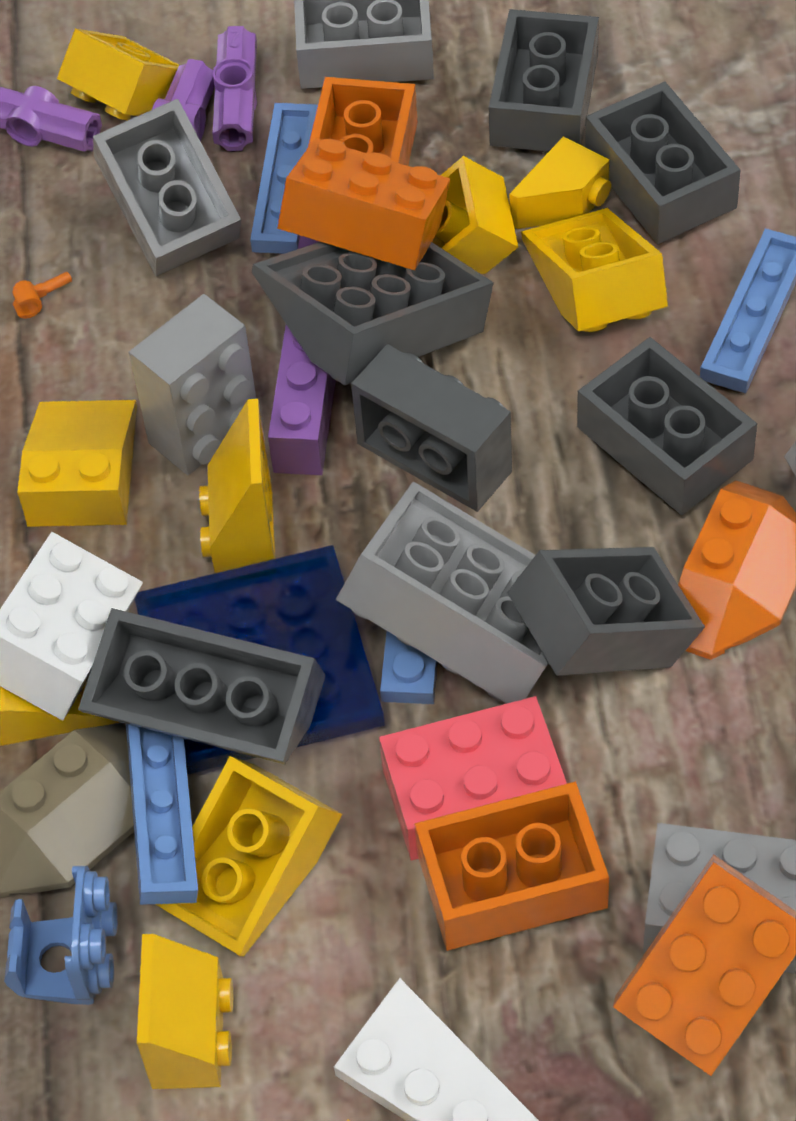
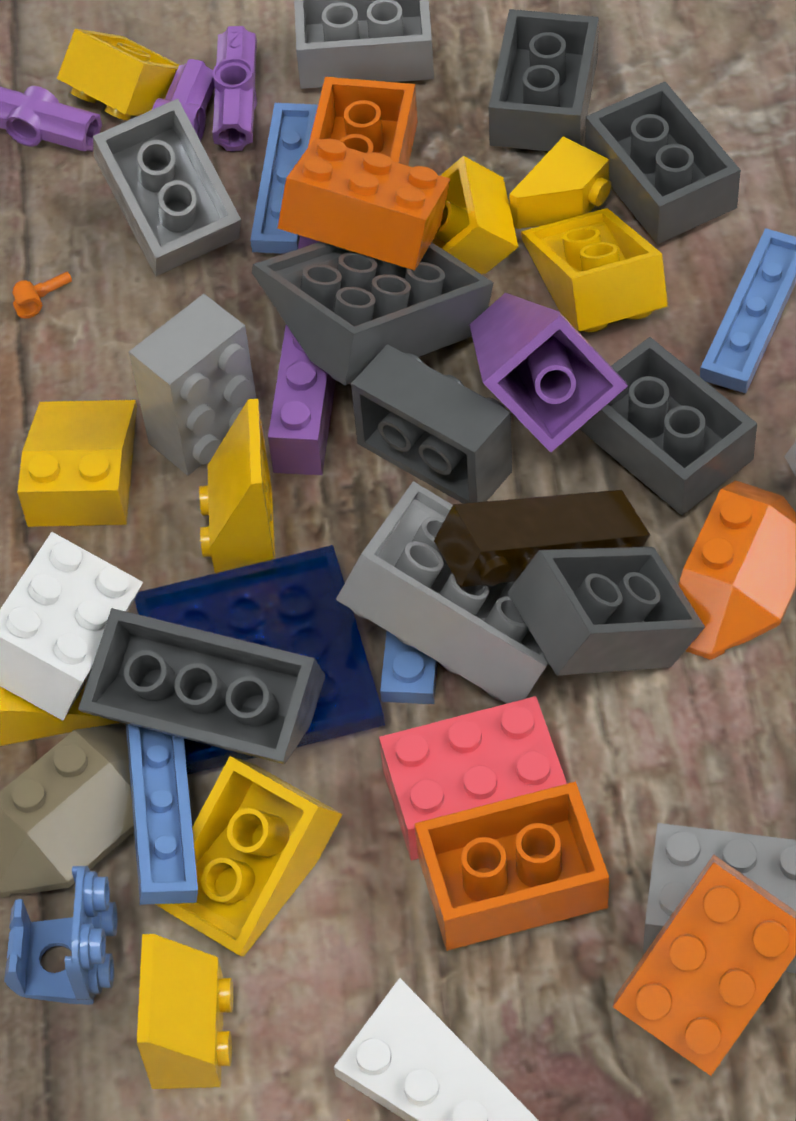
none -> dark brown brick [434,490,650,587]
none -> medium lavender slope [469,293,628,452]

